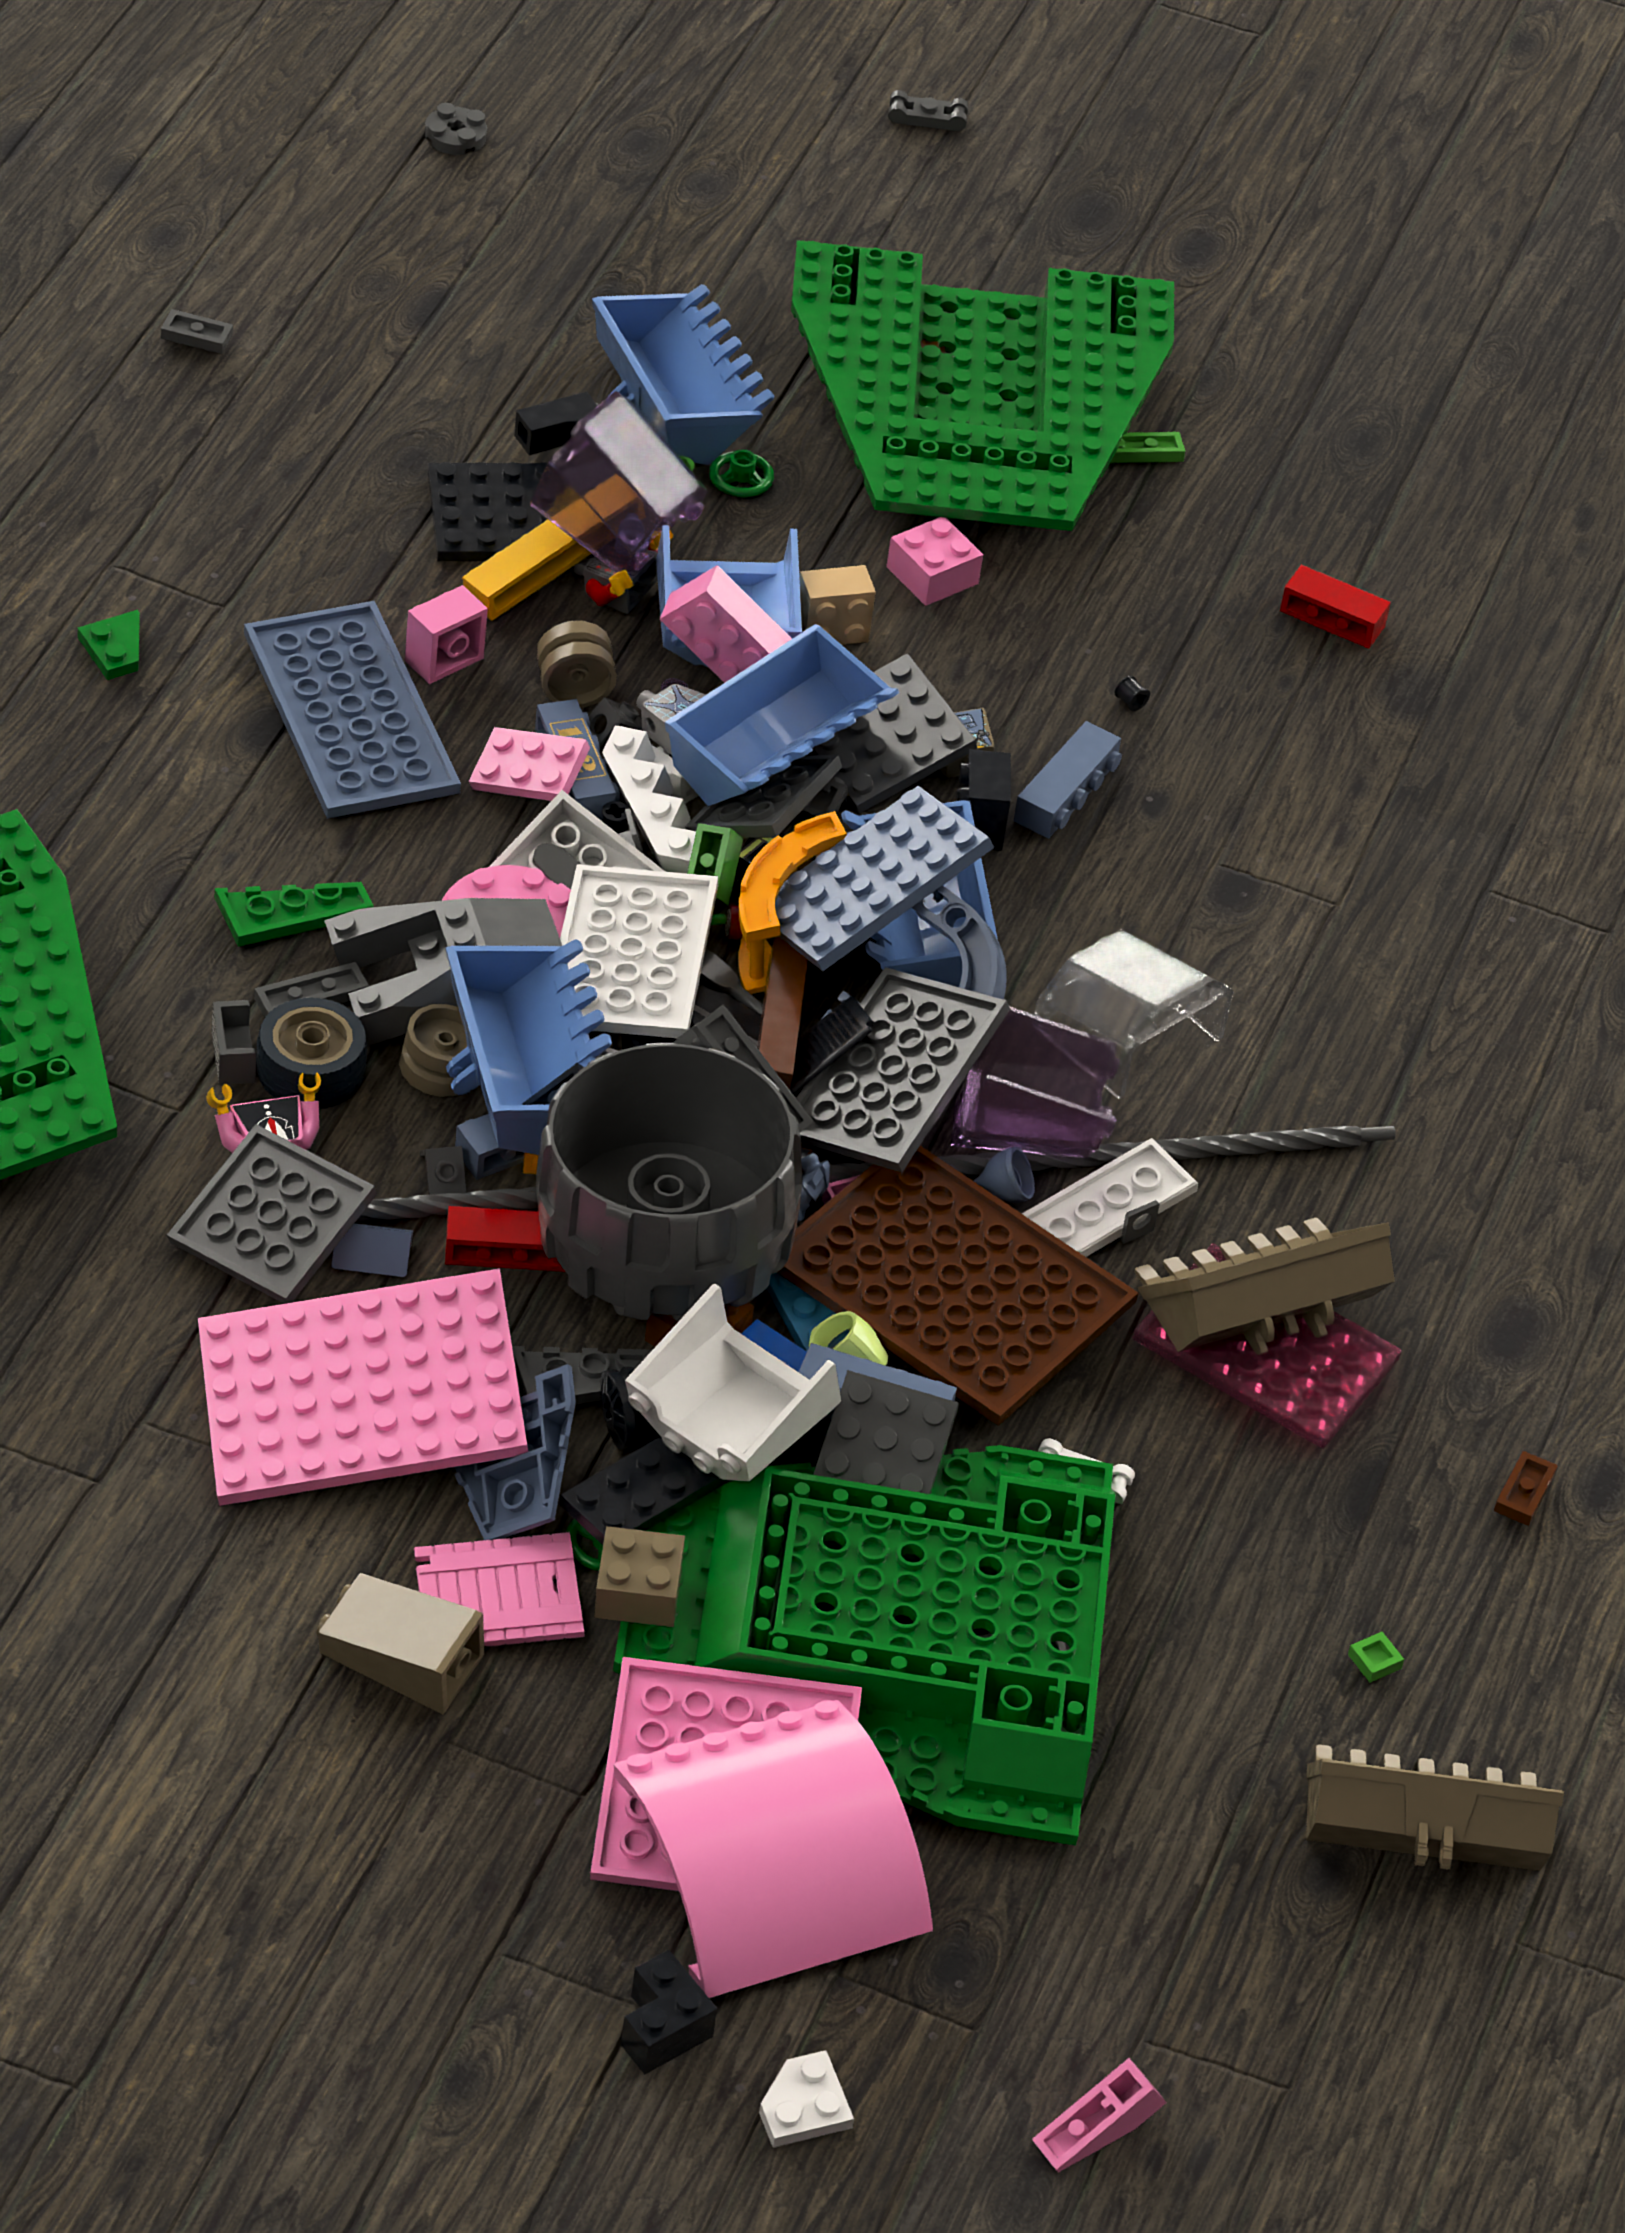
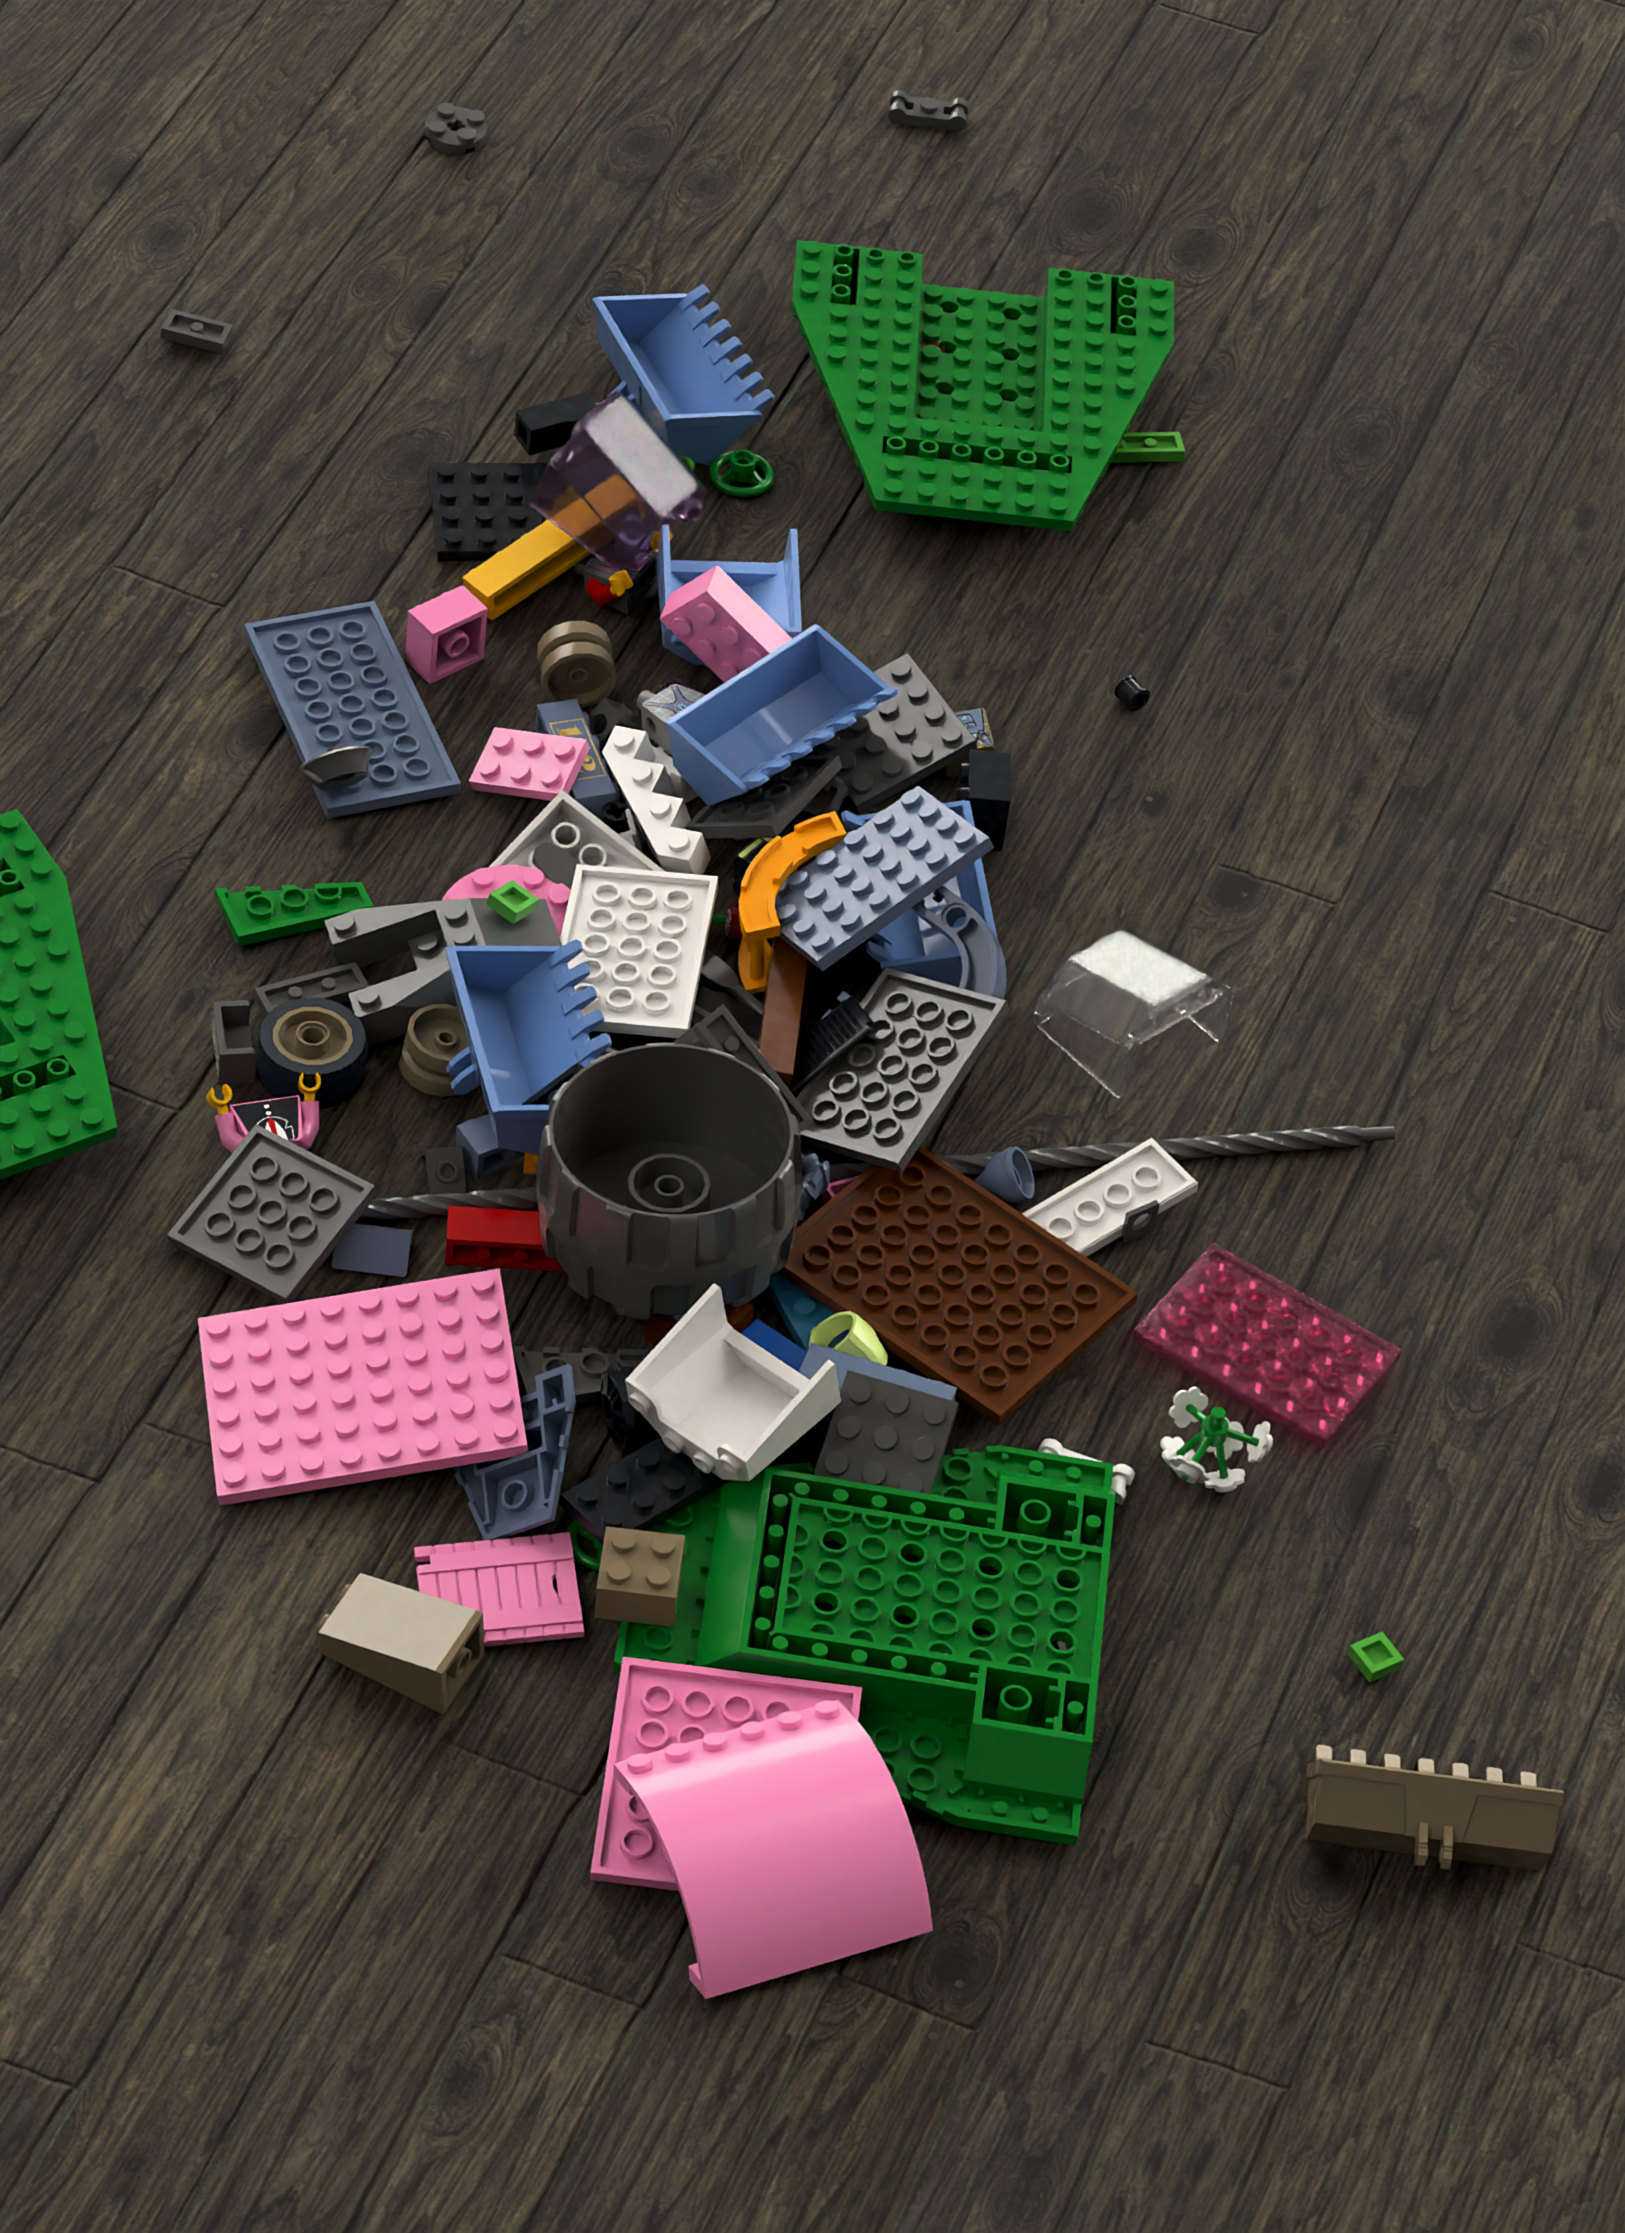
green wing [78,609,140,680] -> none
black brick [621,1950,717,2075] -> none
bright green brick [687,823,743,906] -> none
white plate [759,2050,854,2148] -> none
tan brick [799,565,876,645] -> none
bright pink brick [886,517,983,606] -> none
clear purple windscreen [950,1006,1120,1158] -> none
sand blue brick [1013,721,1122,839] -> none
bright pink slope [1032,2058,1167,2173] -> none
dark tan piece [1134,1218,1395,1355] -> none
red brick [1280,565,1391,649] -> none
reddish brown plate [1494,1451,1558,1526] -> none
none -> dark grey piece [299,745,374,790]
none -> bright green plate [487,880,539,924]
none -> white plant [1160,1387,1273,1492]

